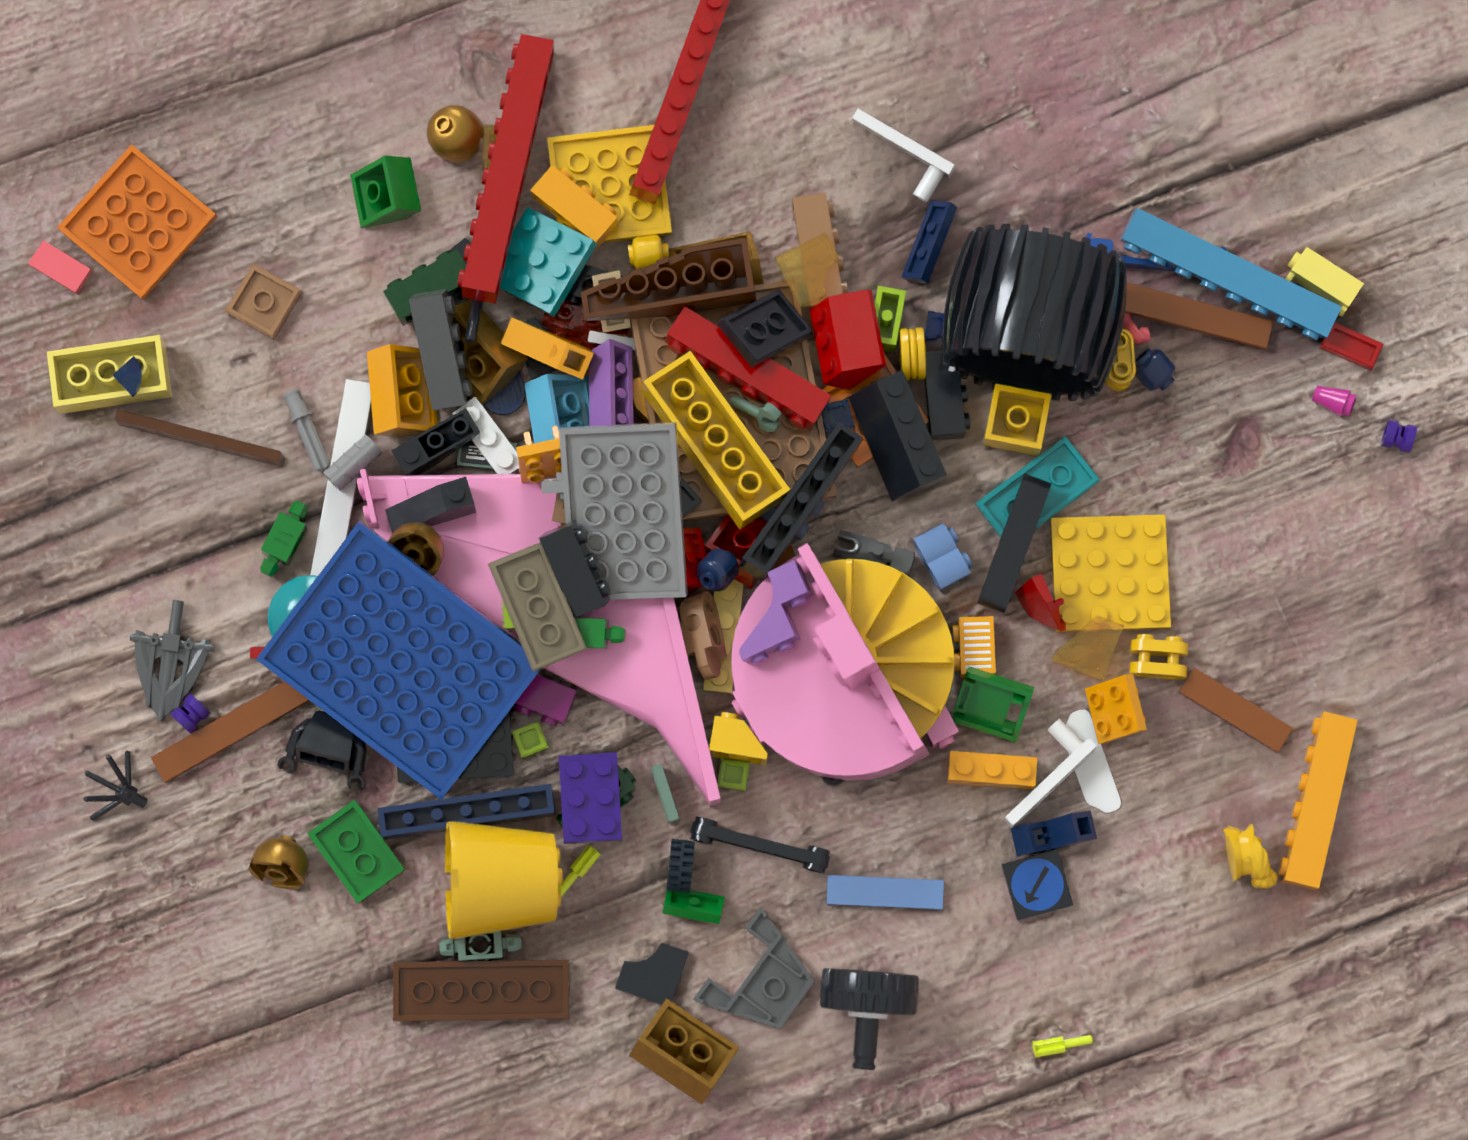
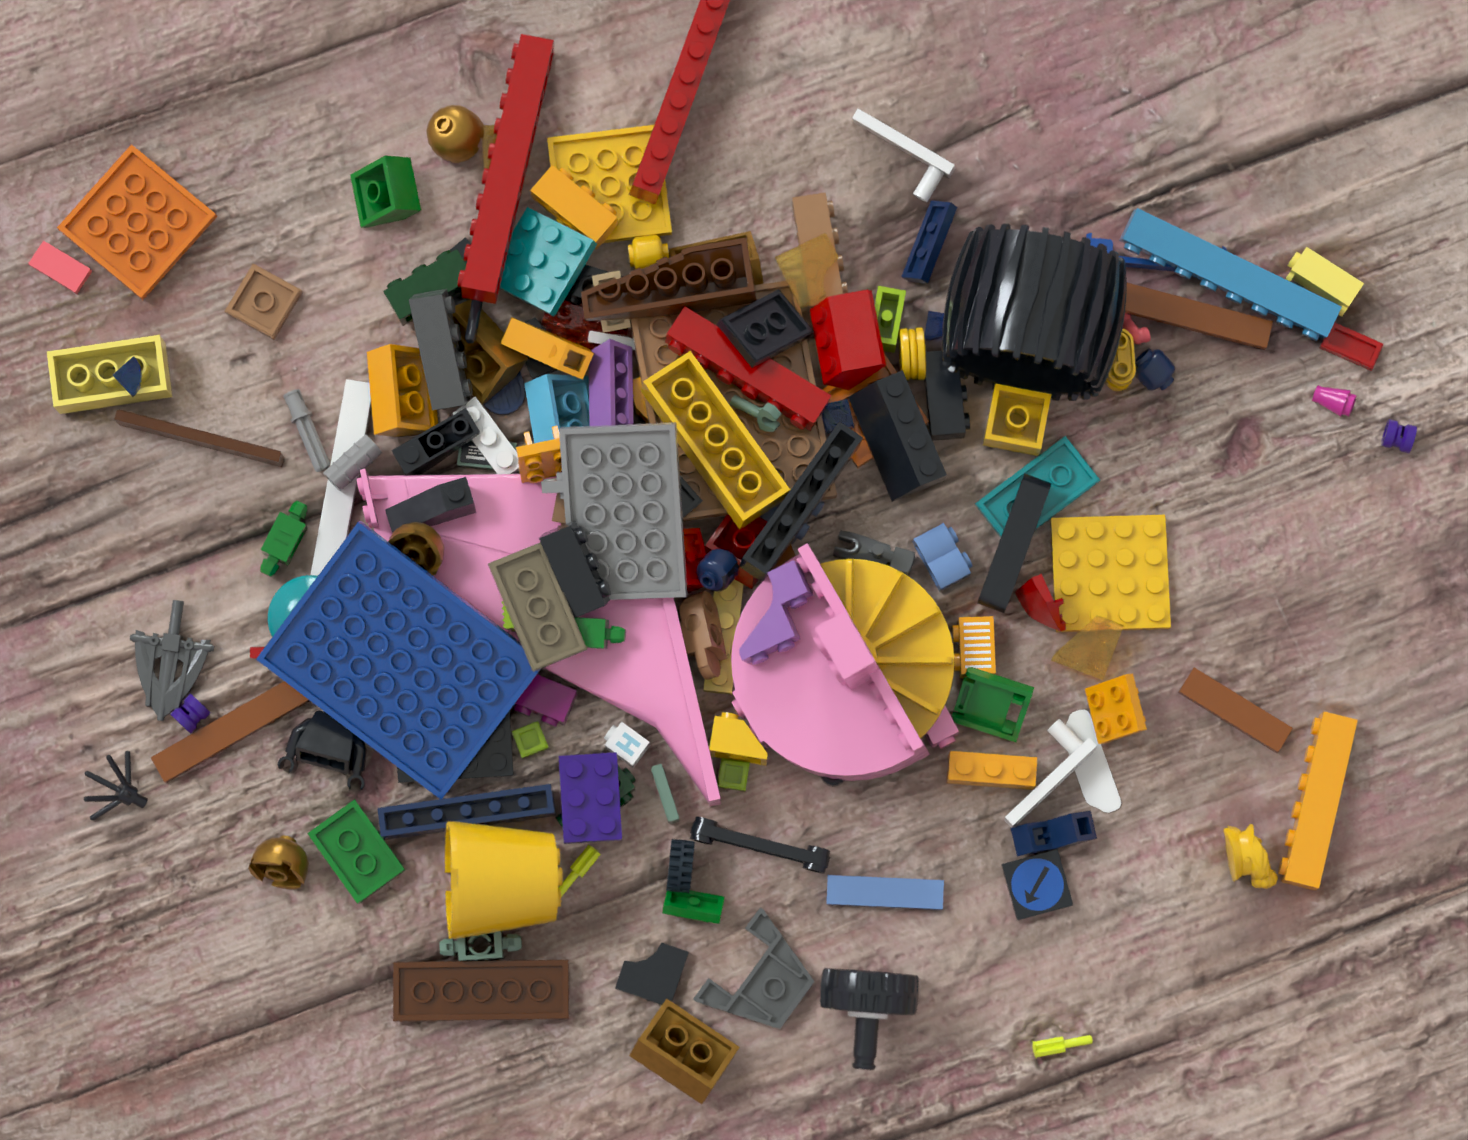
yellow brick [1129,634,1188,680] -> none
none -> white brick [604,722,650,768]

